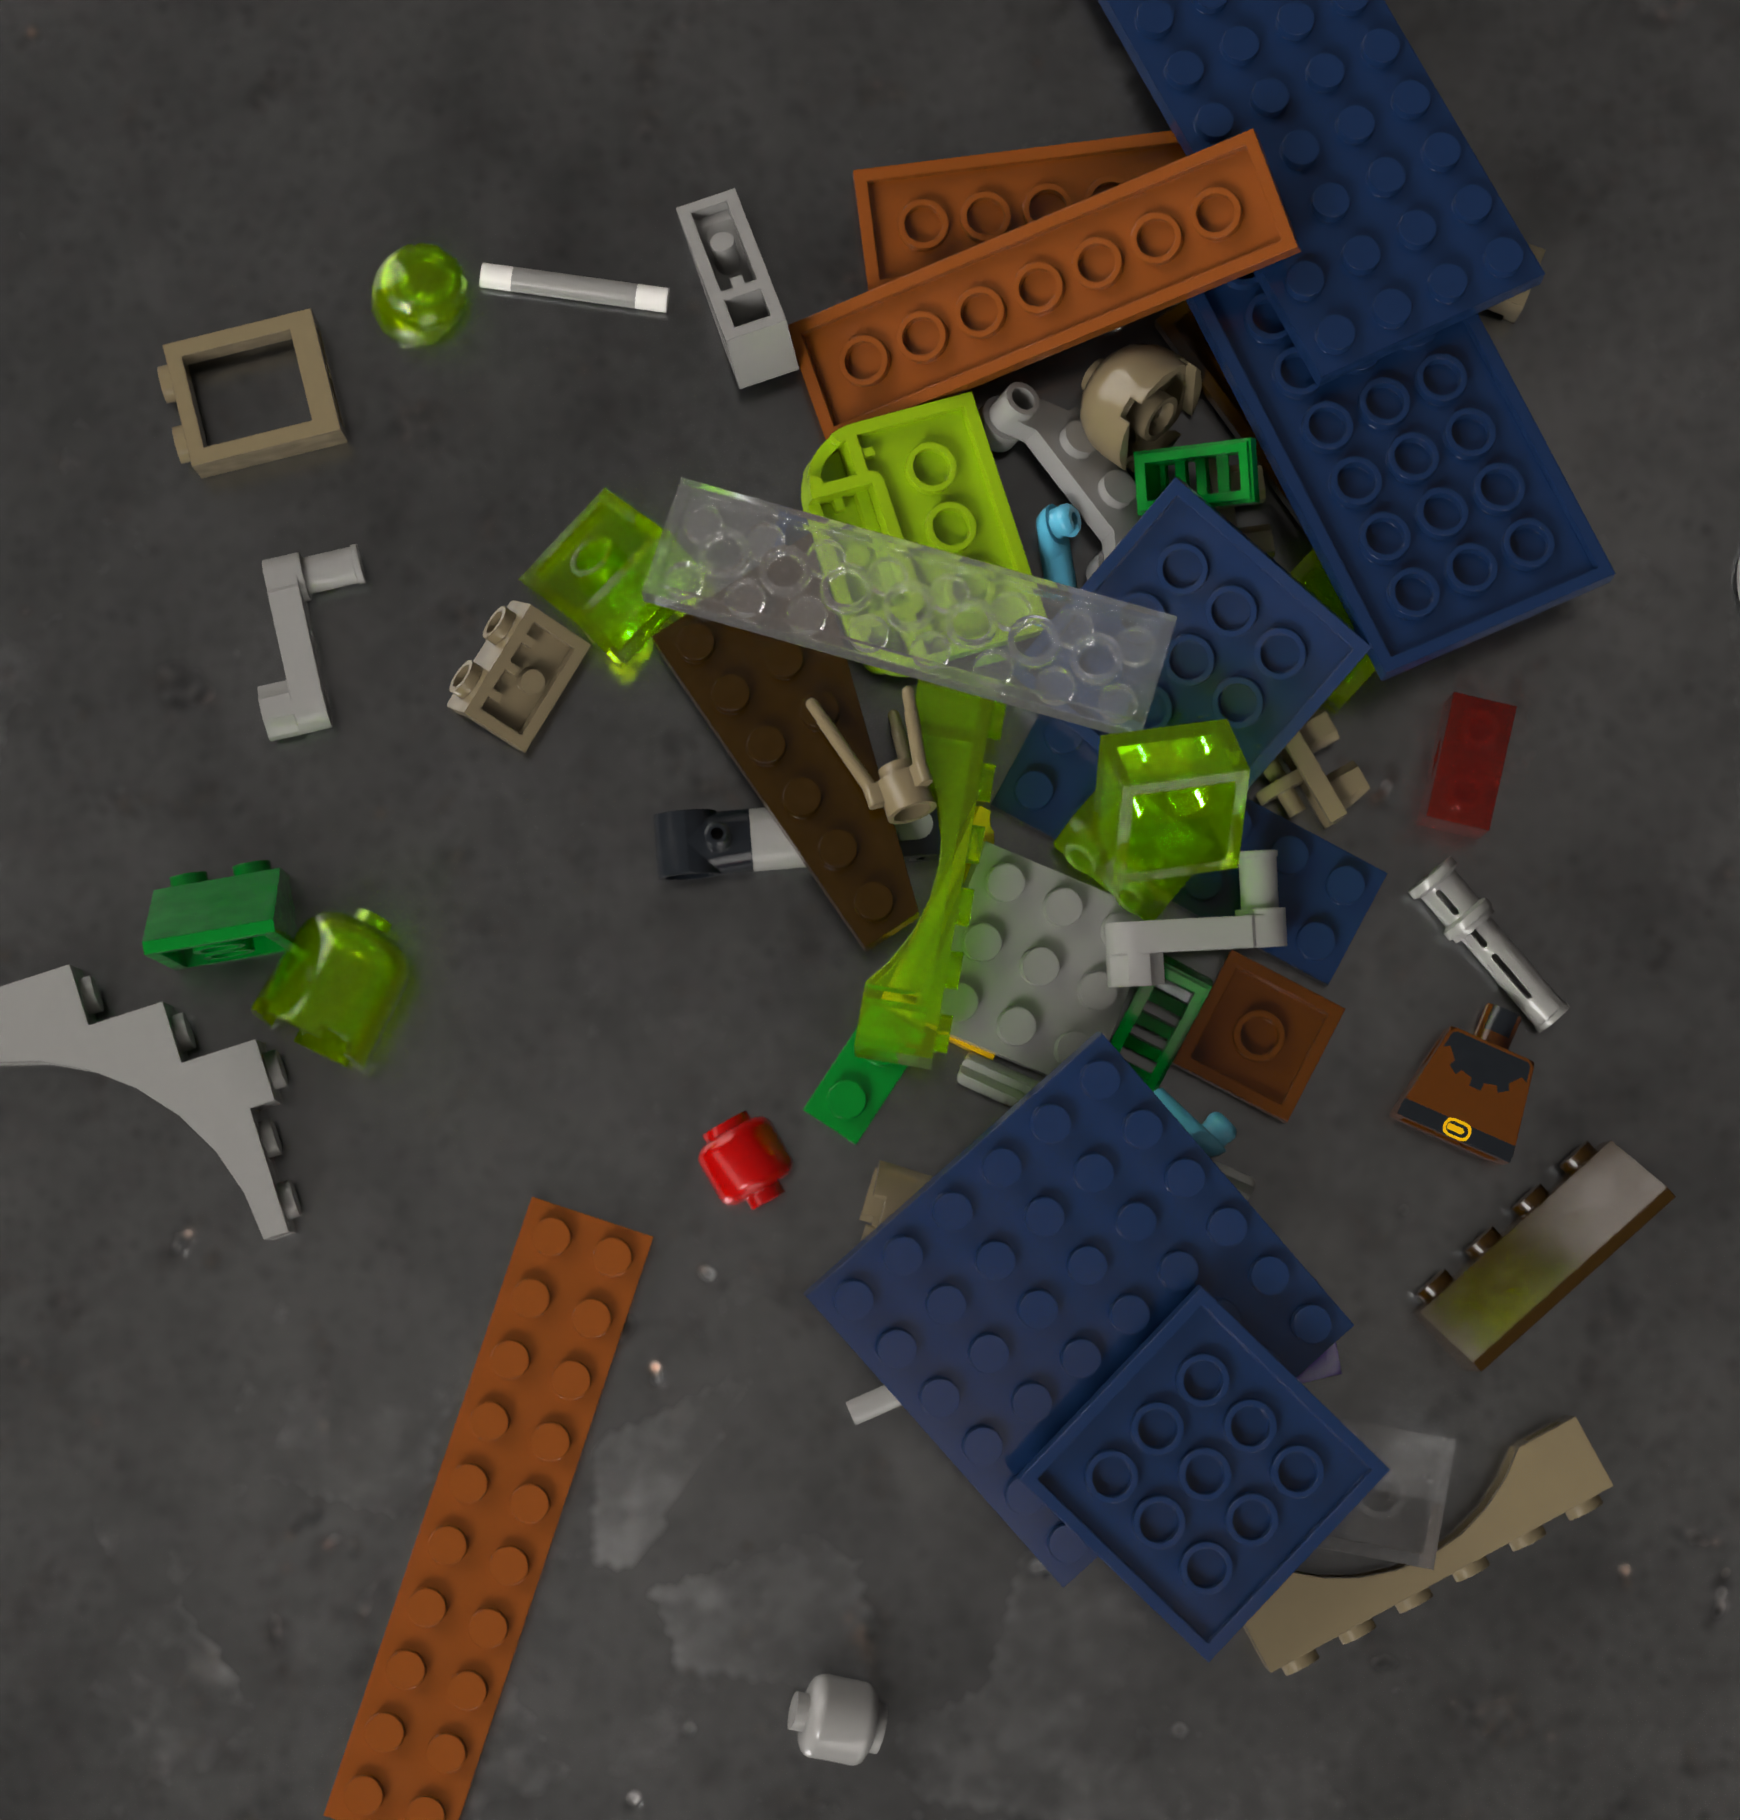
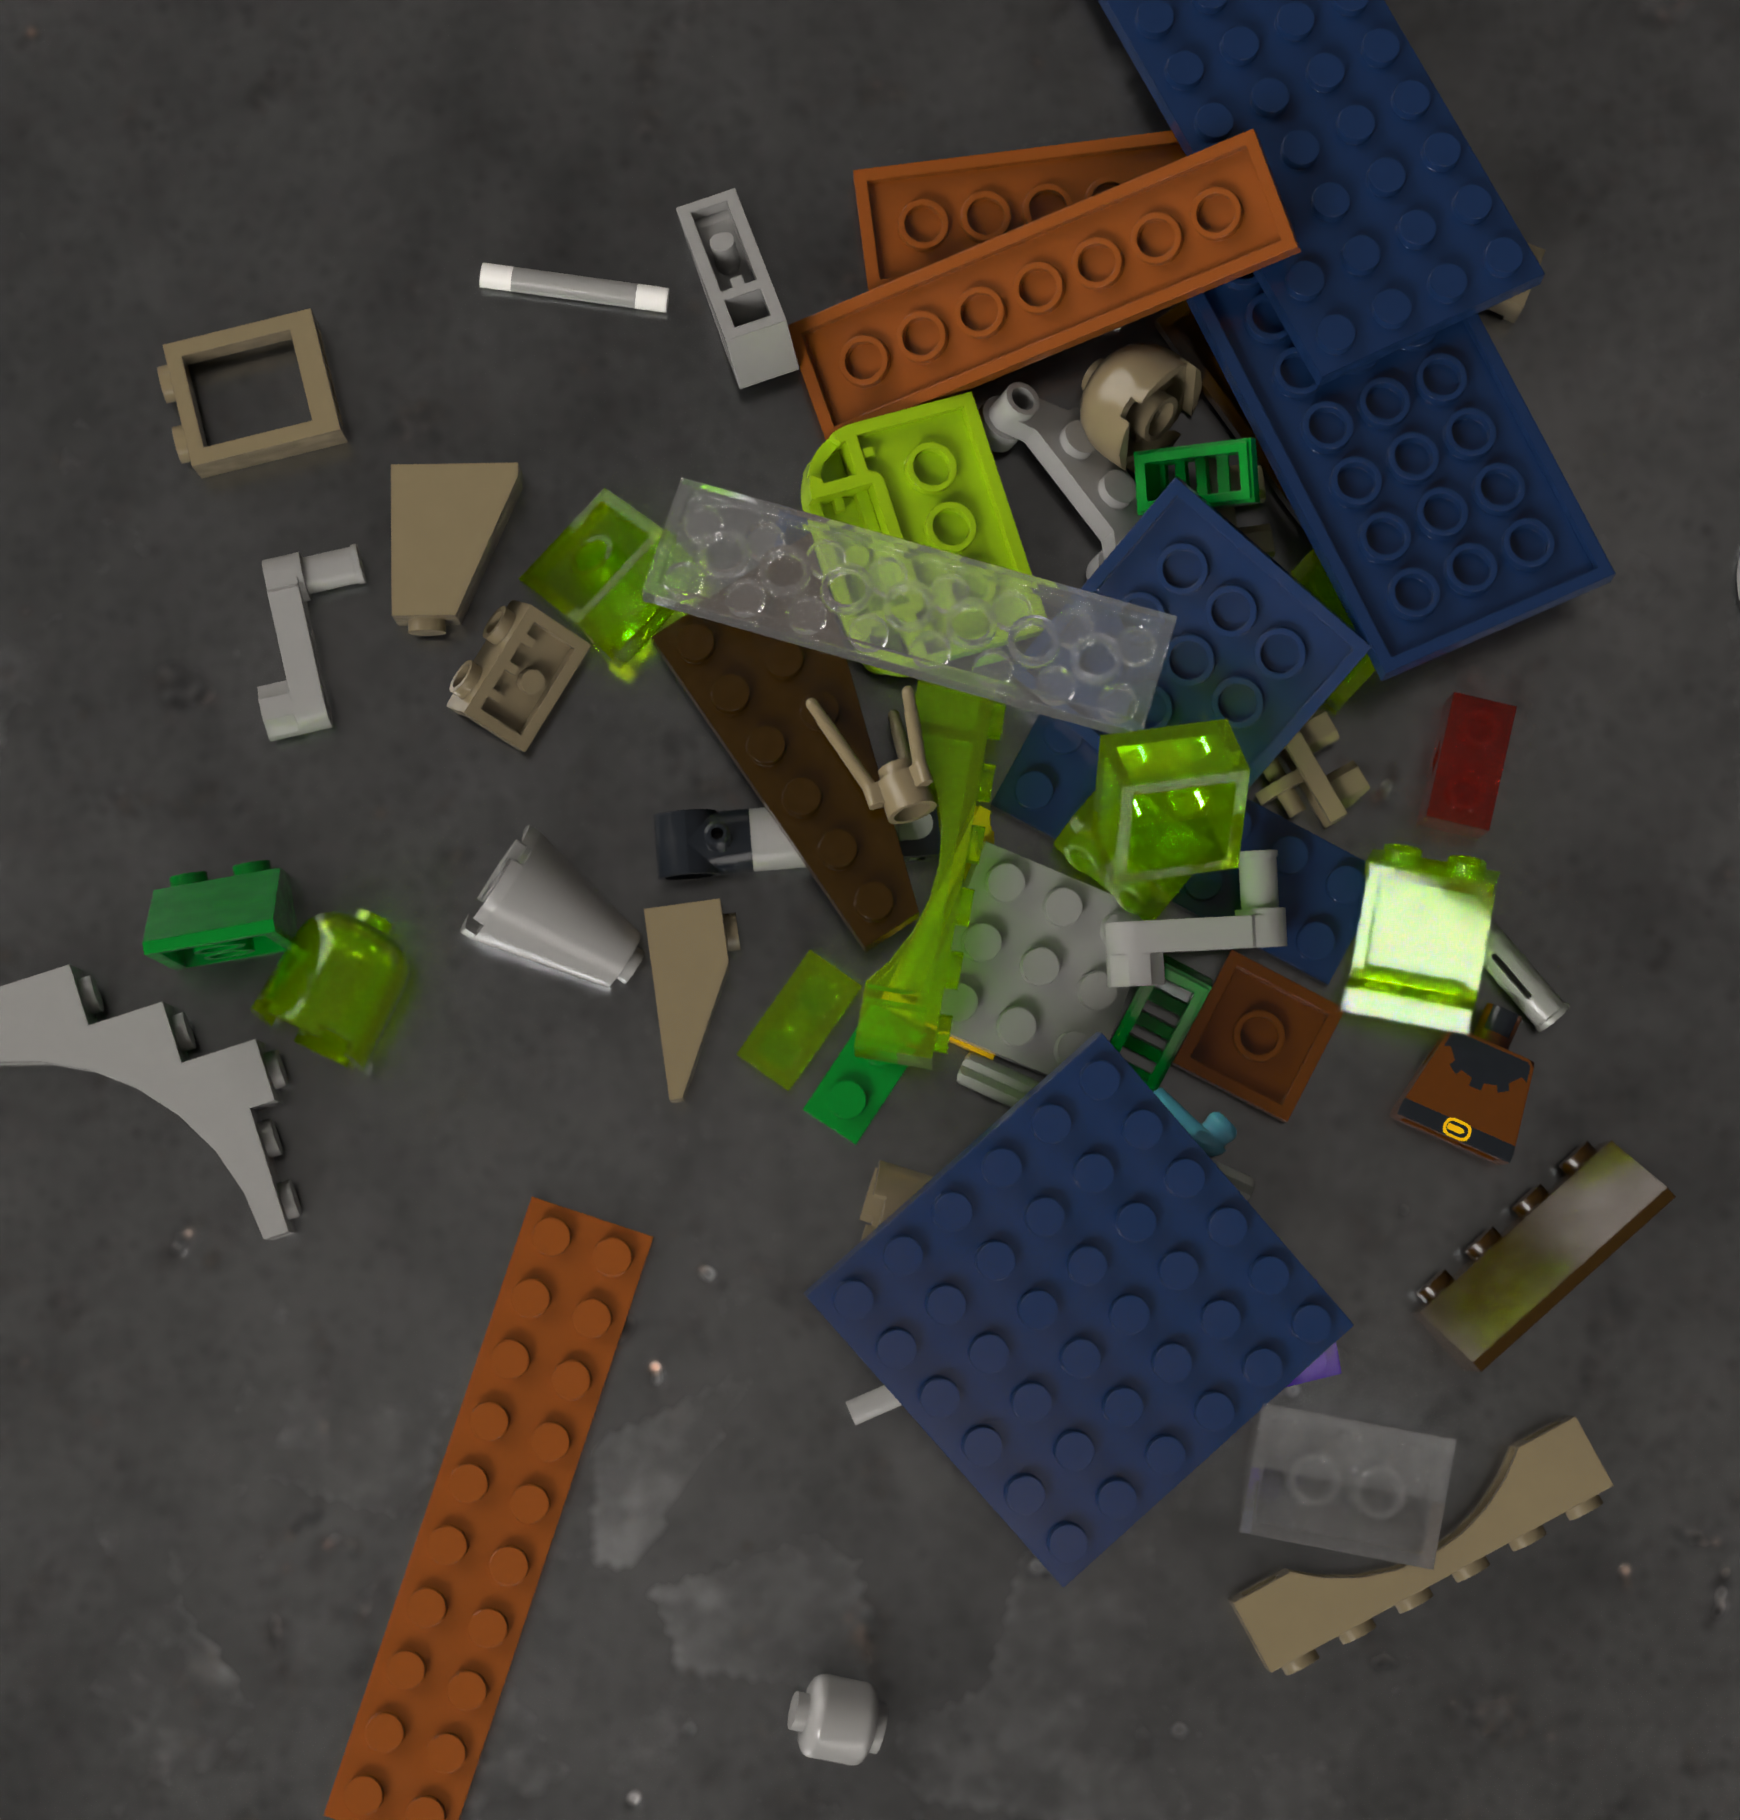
clear neon green hair [371,242,469,345] -> none
red head [698,1110,794,1211] -> none
dark blue plate [1016,1285,1391,1663] -> none
medium azure arm [1036,503,1081,595] -> none
none -> dark tan slope [391,462,523,636]
none -> light grey cone [460,824,645,988]
none -> dark tan slope [644,898,741,1103]
none -> clear neon green plate [736,950,862,1092]
none -> clear neon green panel [1341,843,1500,1035]

